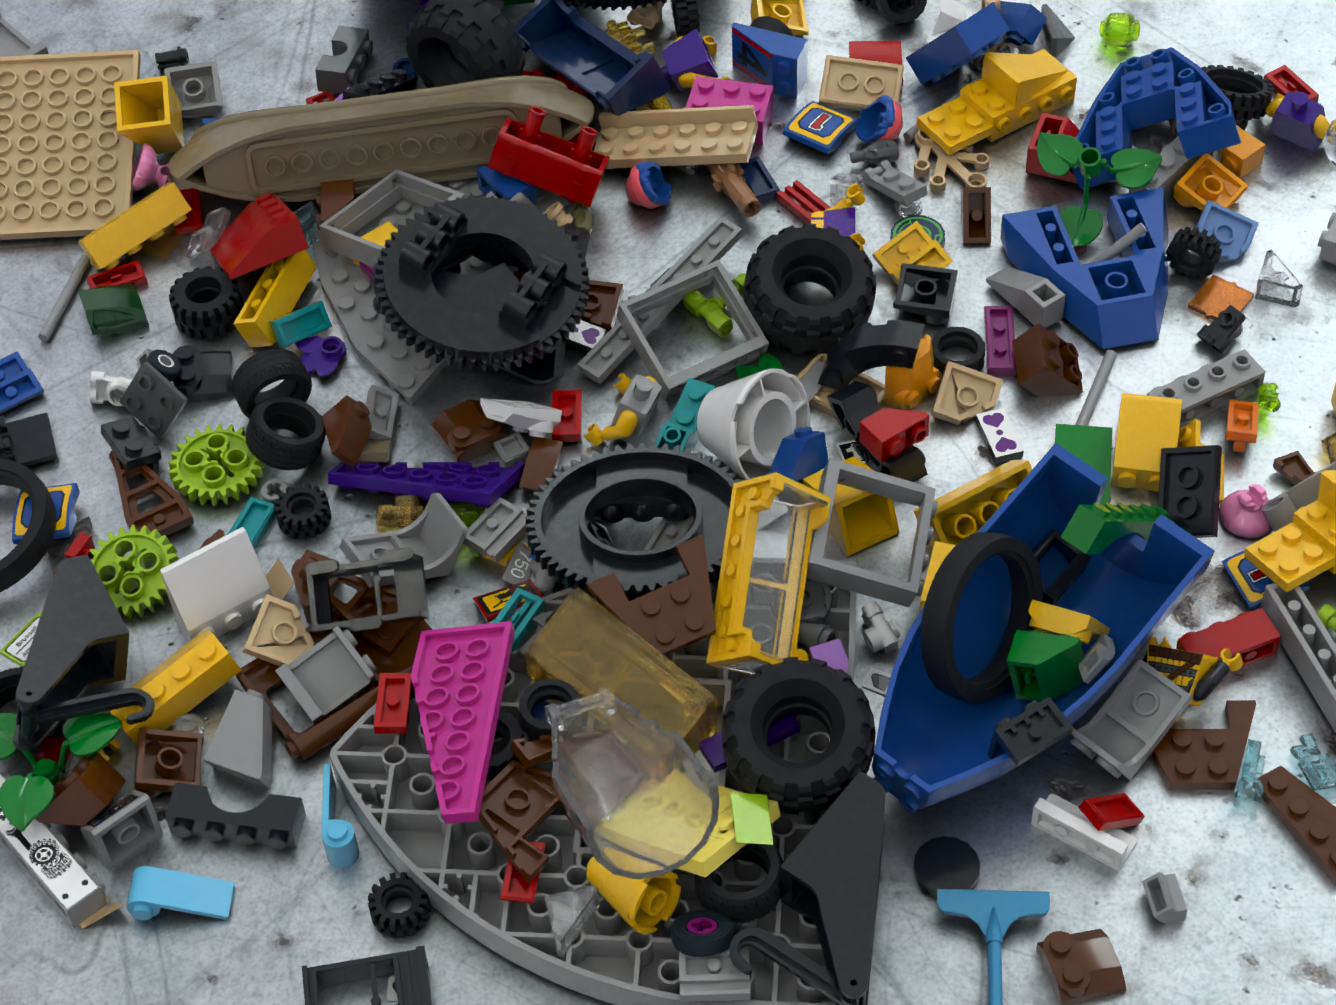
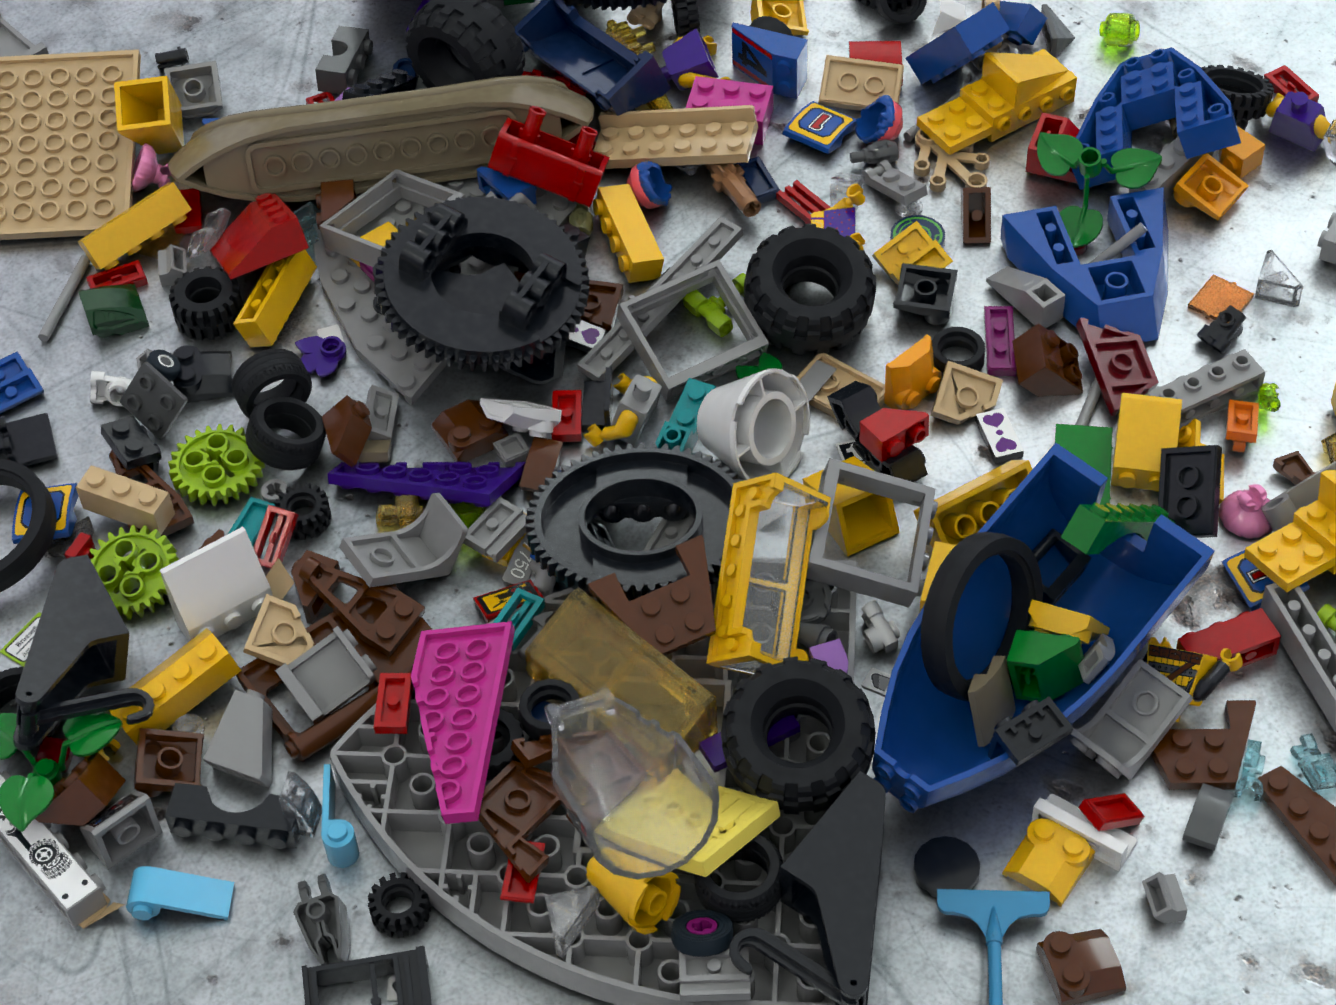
teal tile [270,301,332,348] -> none
black piece [305,547,430,635] -> none
tan wheel [542,201,574,227] -> none
lime sticker [730,792,773,845] -> none
blue slope [768,427,828,483] -> none
black brick [818,320,925,390] -> none
black tyre [1166,226,1222,280] -> none
medium blue tile [1196,200,1259,263] -> none
none -> tan brick [76,465,175,534]
none -> light grey piece [158,244,187,287]
none -> red tile [254,504,299,569]
none -> clear slope [279,771,322,838]
none -> dark grey hinge [293,873,350,965]
none -> black panel [582,367,614,433]
none -> yellow brick [593,184,664,283]
none -> dark tan slope [968,656,1016,747]
none -> yellow slope [1002,818,1095,907]
none -> dark red wing [1076,318,1159,416]
none -> dark grey slope [1182,783,1235,851]

